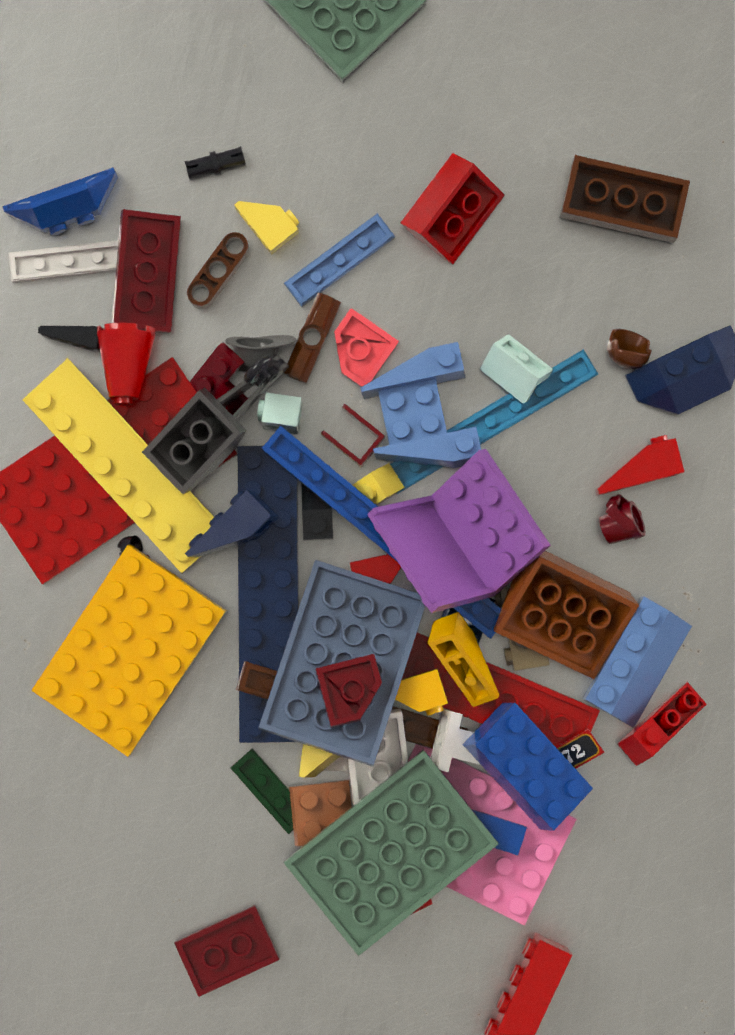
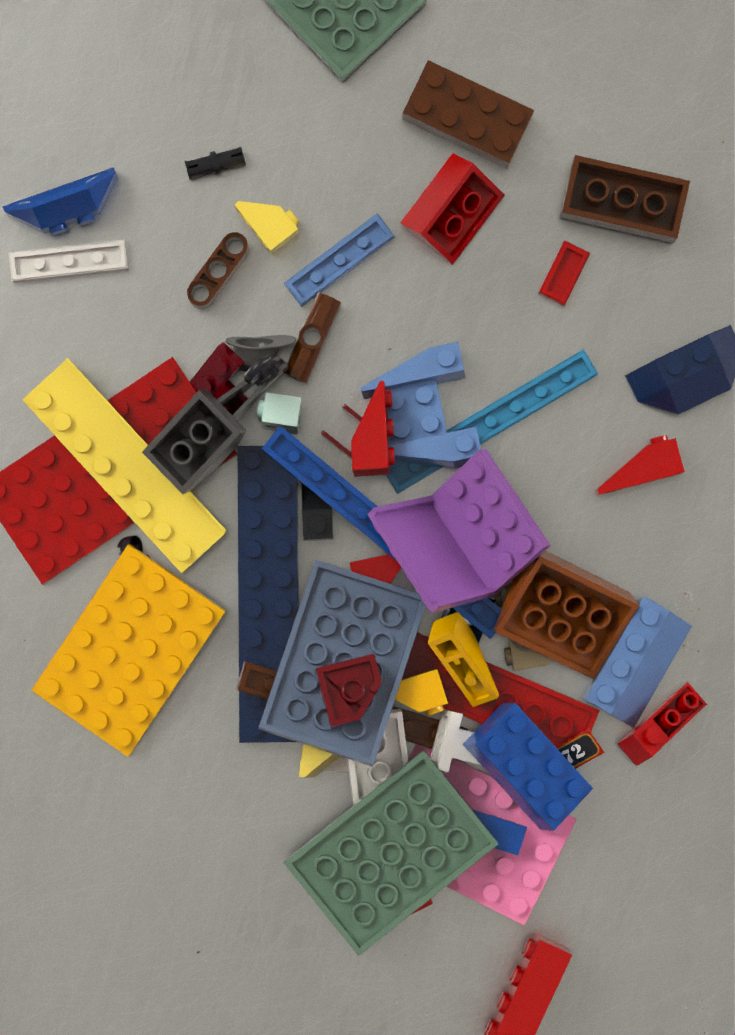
black slope [38,326,100,352] -> none
red cone [97,323,156,406] -> none
dark red plate [112,209,181,334] -> none
dark red plate [174,905,280,997] -> none
dark blue slope [185,490,279,558] -> none
dark green tile [230,748,293,834] -> none
nougat plate [289,780,352,846] -> none
coral plate [334,308,399,387] -> none
light yellow brick [353,463,405,505] -> none
light aqua panel [480,334,553,404] -> none
dark red piece [599,494,646,544] -> none
reddish brown hair [607,328,652,369] -> none
none -> red slope [351,381,395,477]
none -> reddish brown brick [402,60,534,169]
none -> red tile [538,240,590,306]

